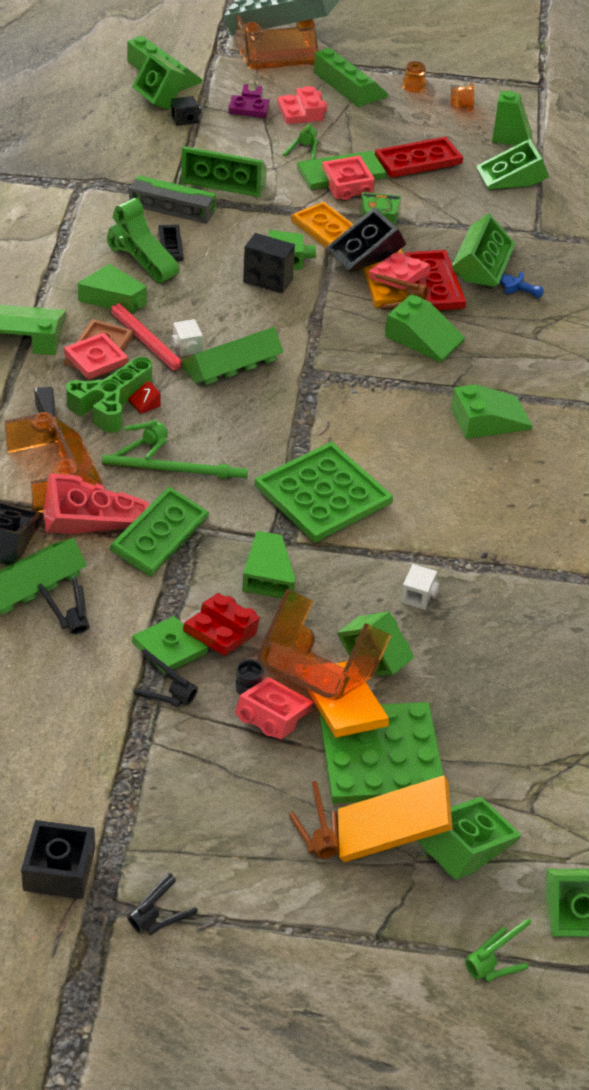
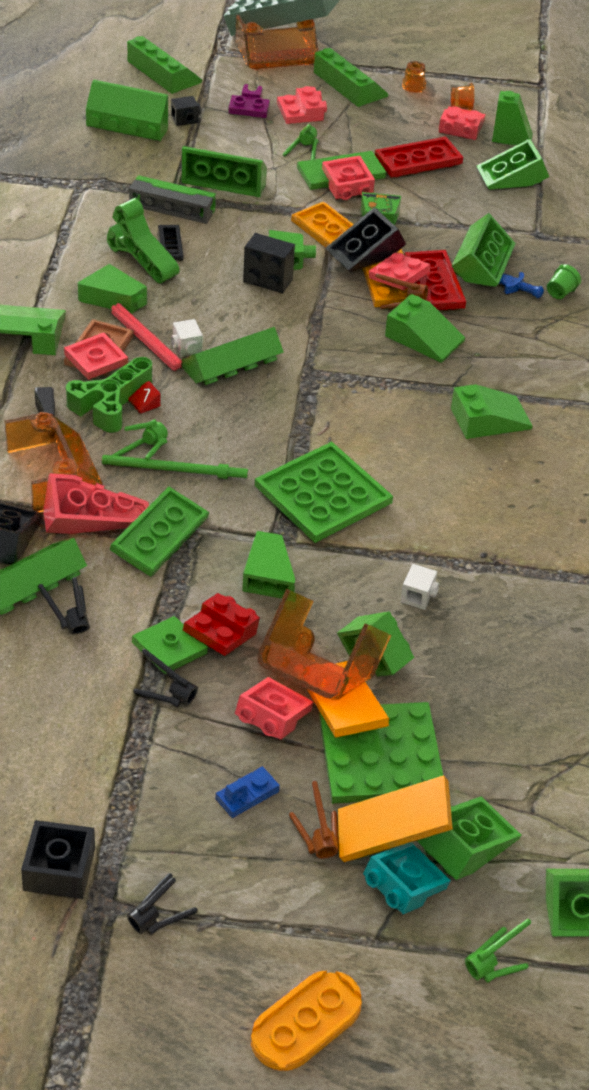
bright green brick [132,52,187,110] -> none
black wheel [236,659,264,695] -> none
none -> bright green slope [86,80,168,141]
none -> blue hinge [215,766,280,818]
none -> light orange tile [251,971,362,1071]
none -> teal plate [363,842,451,914]
none -> coral plate [439,106,485,140]
none -> bright green piece [547,264,581,299]

